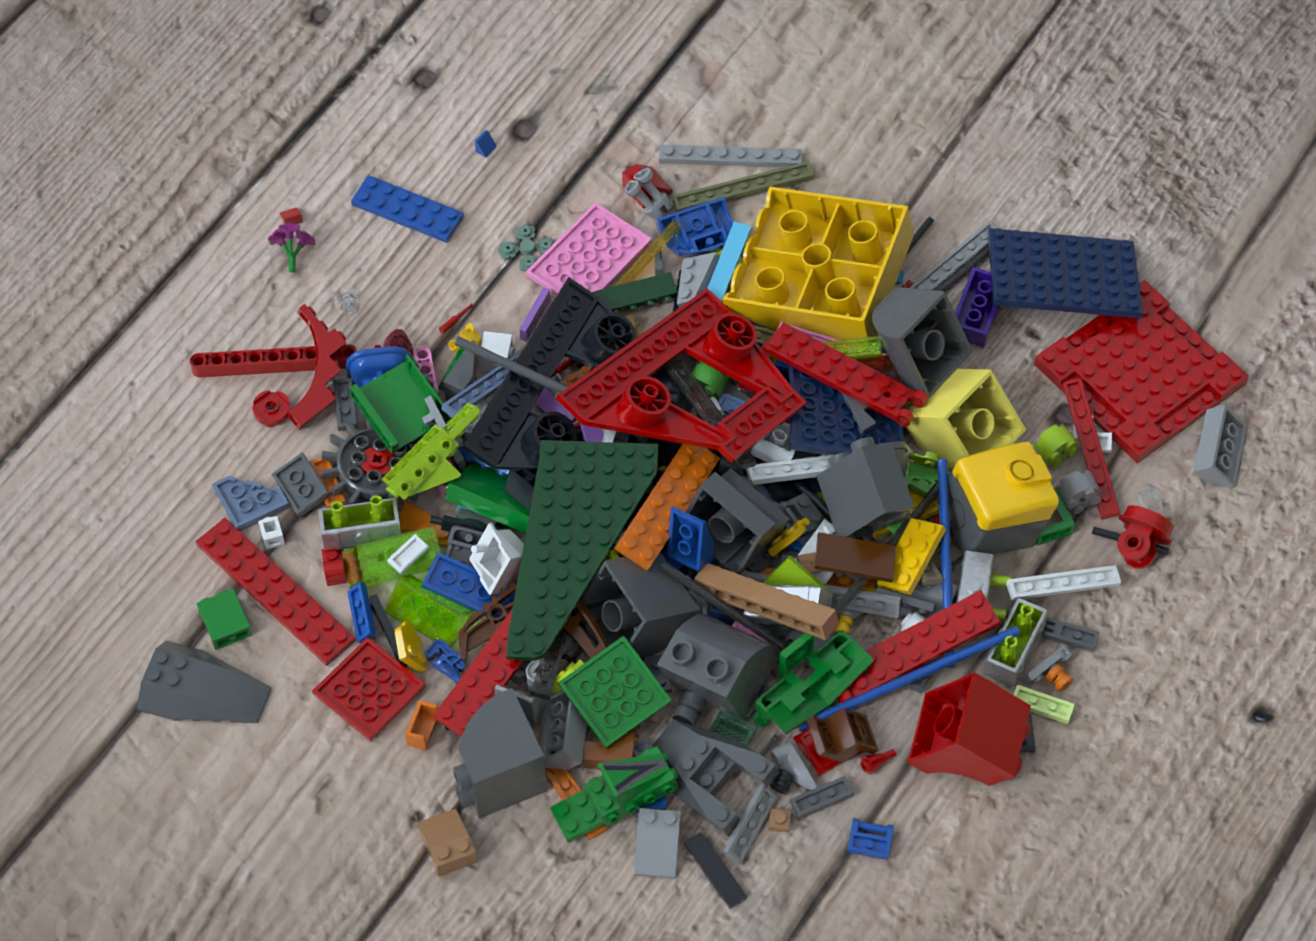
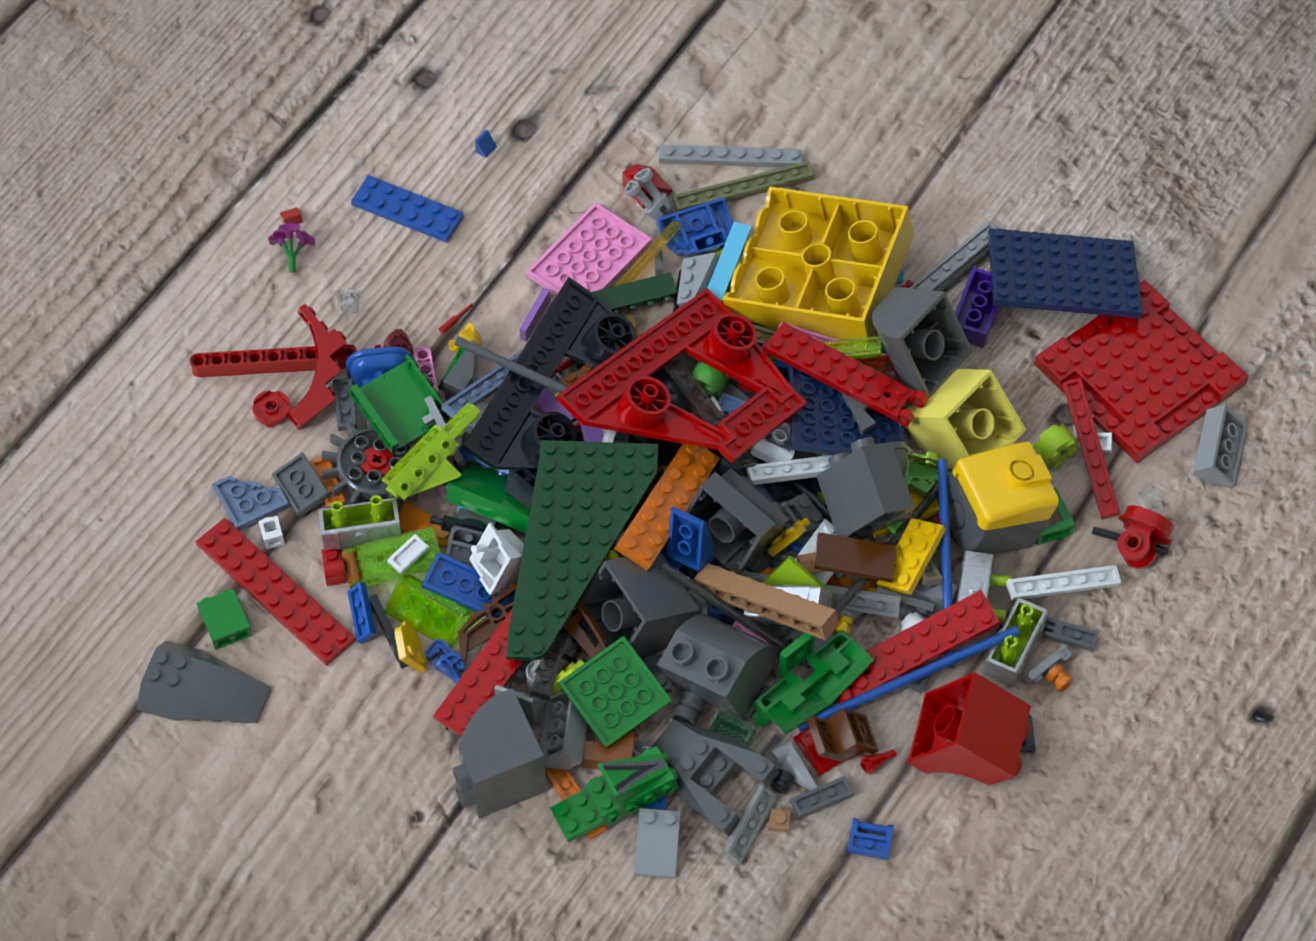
red plate [312,637,426,742] -> none
orange panel [405,700,438,751] -> none
medium nougat slope [417,808,477,877] -> none
white head [480,331,514,371] -> none
sand green plant [498,224,554,271] -> none
black tile [684,832,747,909] -> none
black bar [906,217,934,256] -> none
yellowish green plate [1013,685,1075,724] -> none
light grey brick [1056,470,1101,514] -> none

